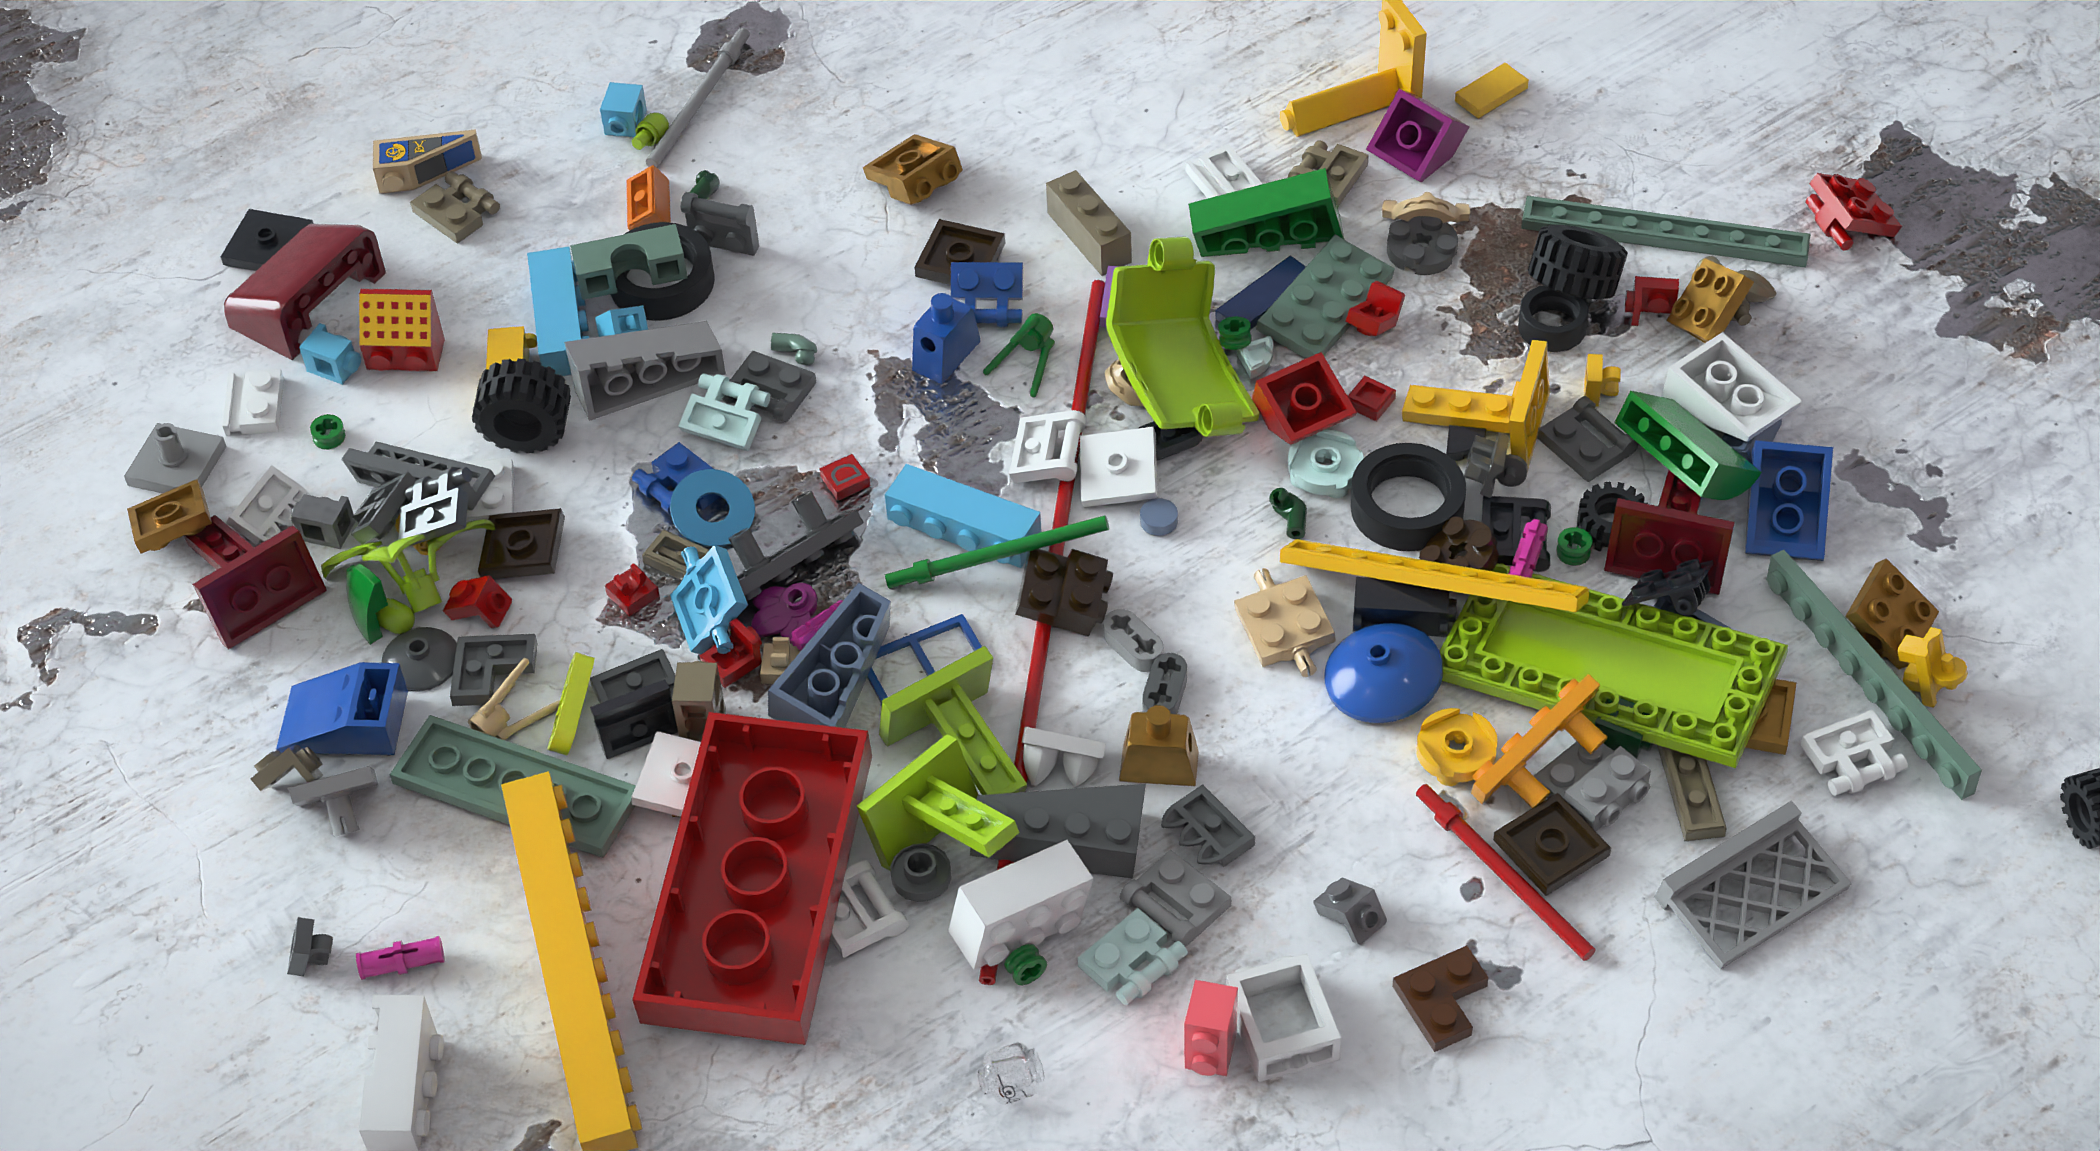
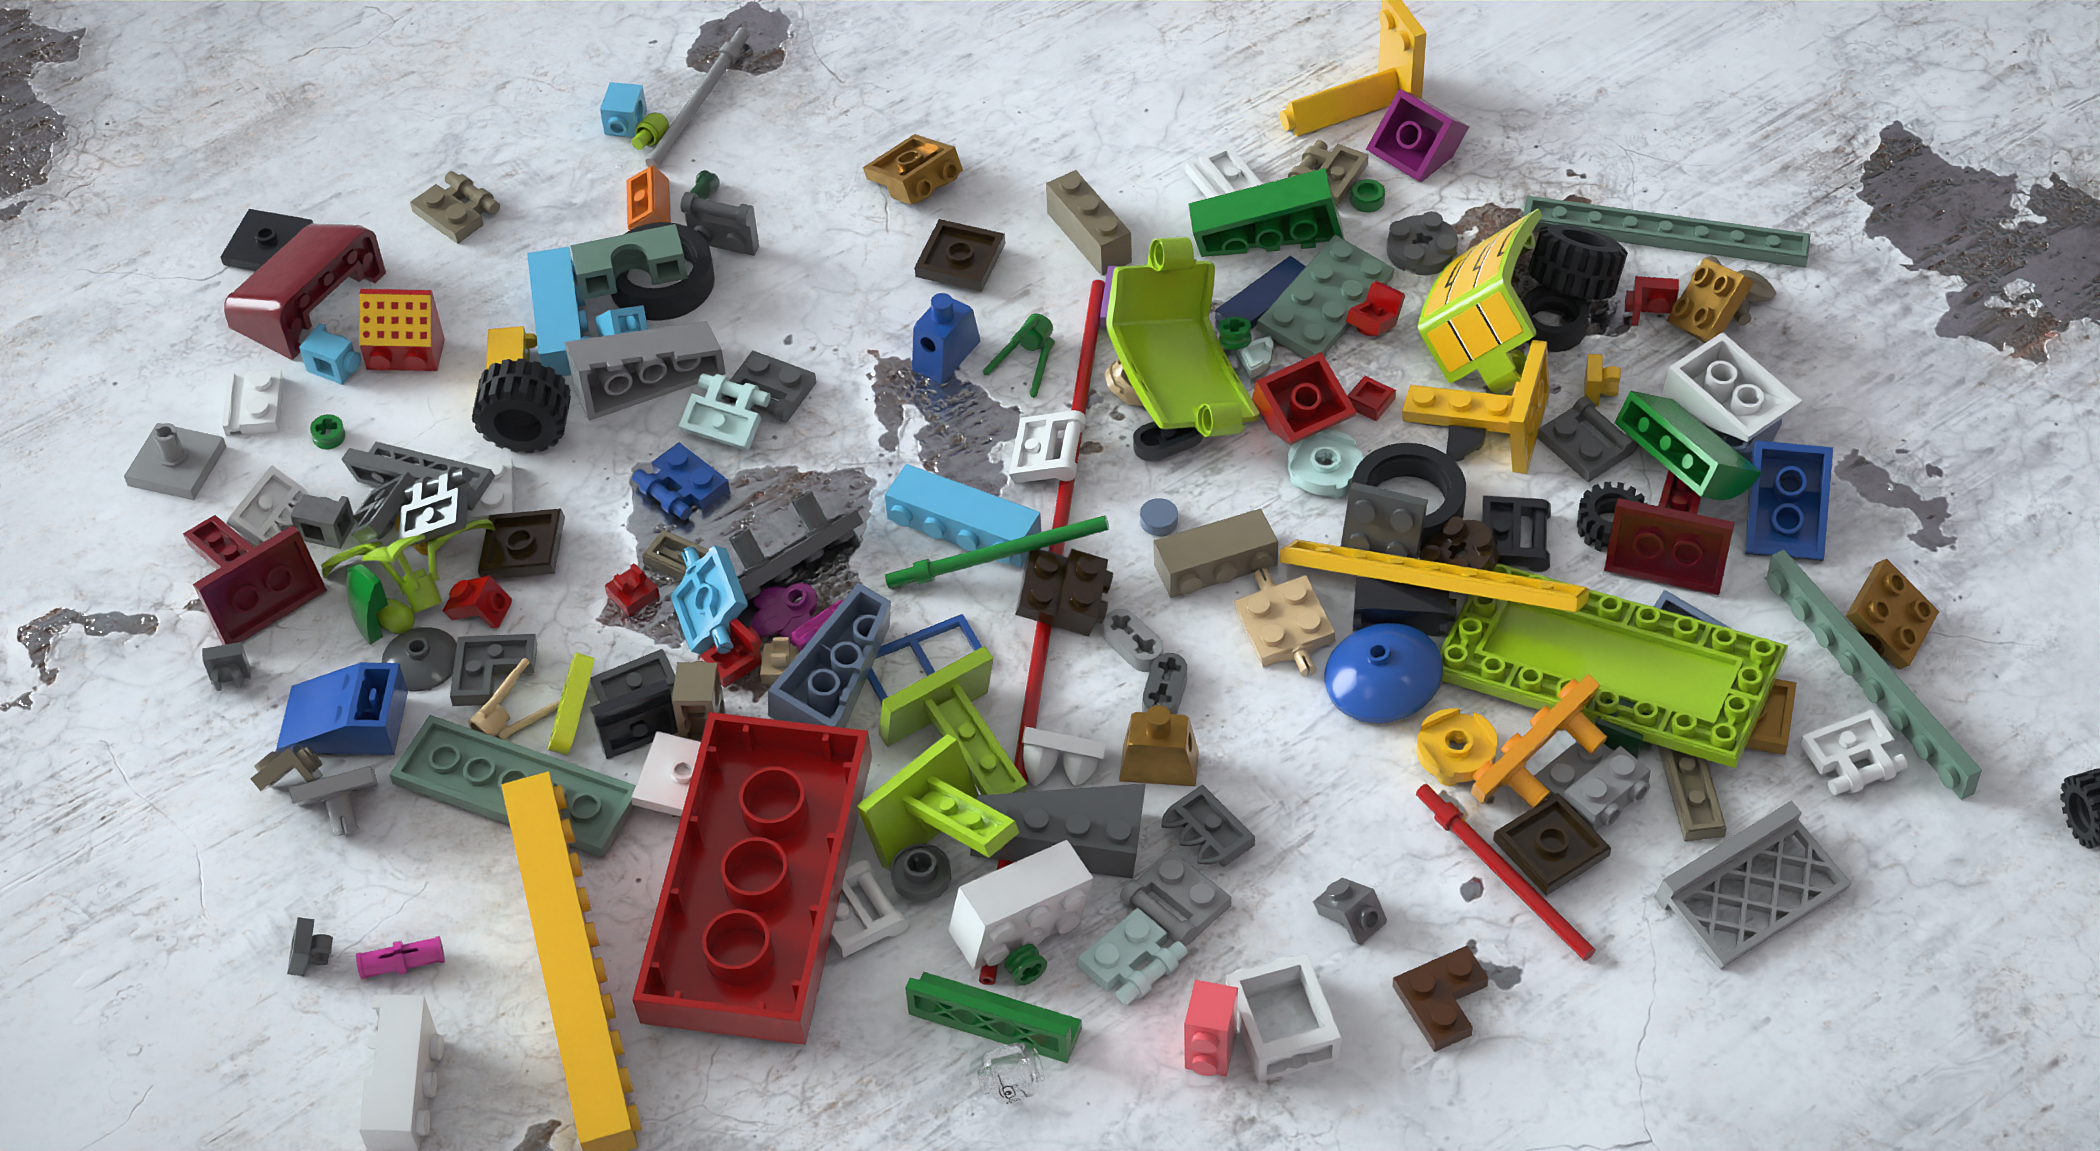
pearl gold plate [127,479,212,554] -> none
slope [373,129,482,194] -> none
dark azure gear [670,469,755,547] -> none
sand green arm [771,333,817,365] -> none
red tile [819,454,871,501] -> none
blue plate [951,262,1023,327] -> none
white plate [1080,427,1158,507] -> none
dark green arm [1269,488,1307,539] -> none
tan helmet [1382,192,1470,223] -> none
yellow tile [1455,62,1529,119] -> none
dark grey hips [1464,432,1528,498] -> none
dark pink axle [1508,519,1548,578] -> none
green bush [1556,527,1593,566] -> none
black hinge [1622,559,1714,616] -> none
red plate [1805,173,1902,251] -> none
yellow hips [1898,627,1968,708] -> none
none -> dark grey tile [202,642,251,691]
none -> green fence [905,971,1082,1063]
none -> dark tan brick [1154,508,1278,598]
none -> dark grey plate [1341,482,1428,559]
none -> green tile [1350,179,1385,212]
none -> panel [1418,208,1542,395]

